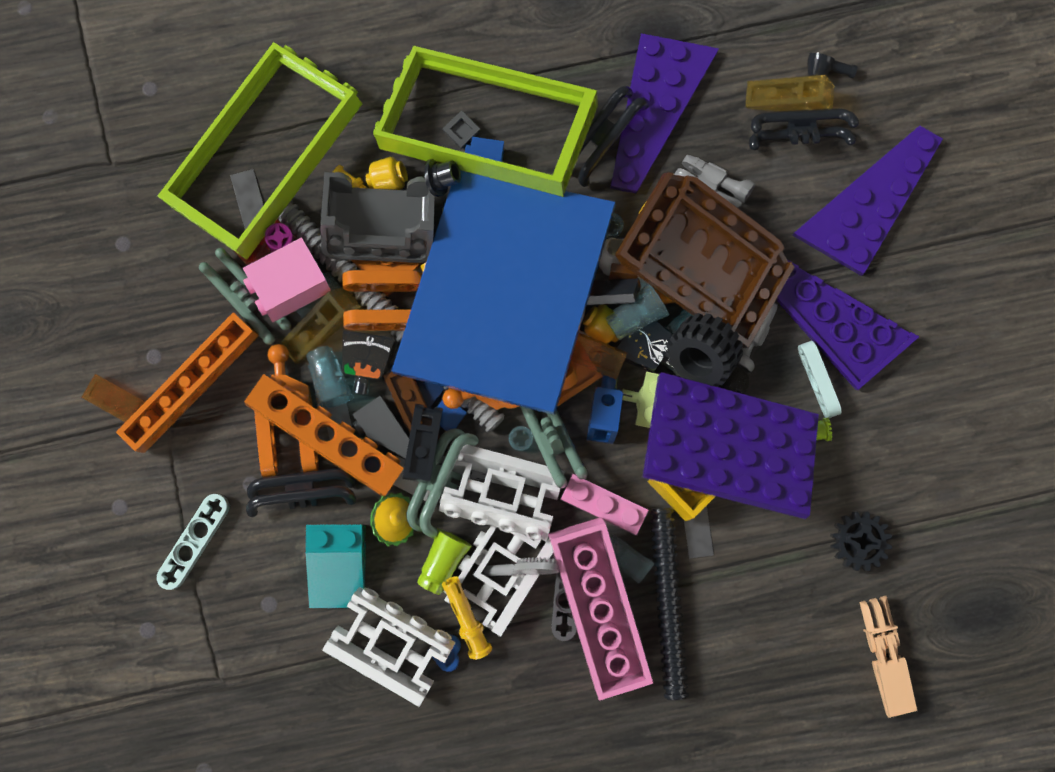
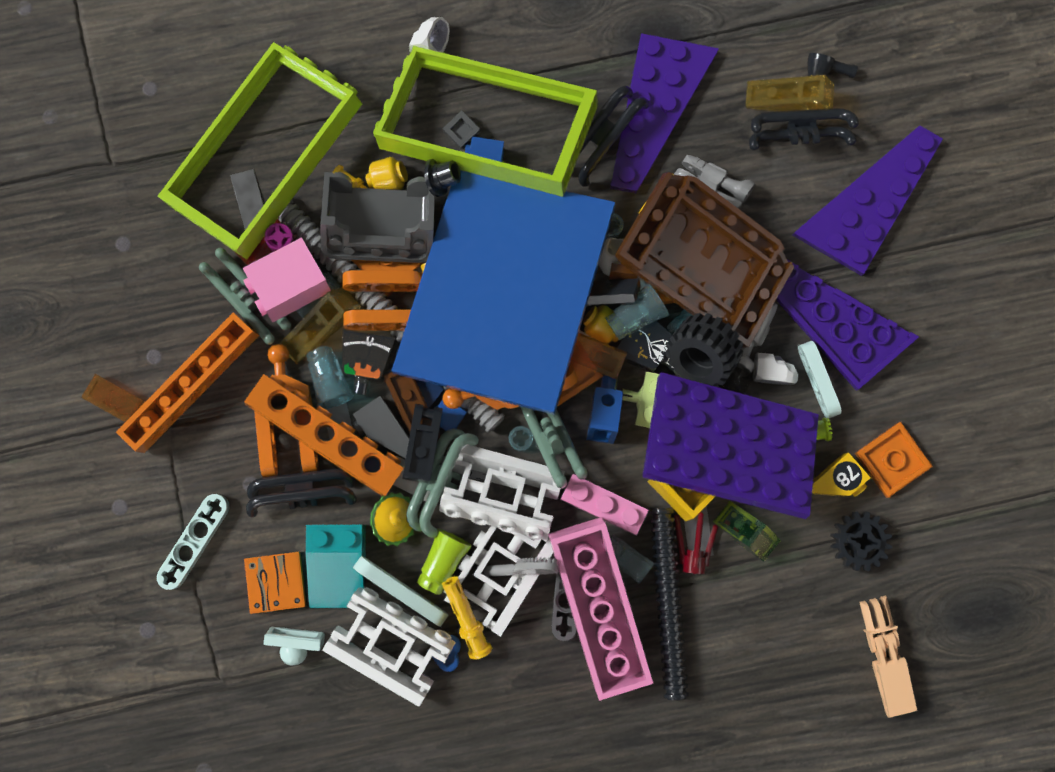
none -> orange tile [244,551,306,614]
none -> light aqua tile [264,627,325,666]
none -> light aqua beam [353,556,449,627]
none -> white rock [409,17,450,53]
none -> dark red plant [674,512,718,574]
none -> clear green slope [713,501,781,562]
none -> white rock [753,353,798,385]
none -> yellow slope [812,453,871,497]
none -> orange tile [854,422,933,498]

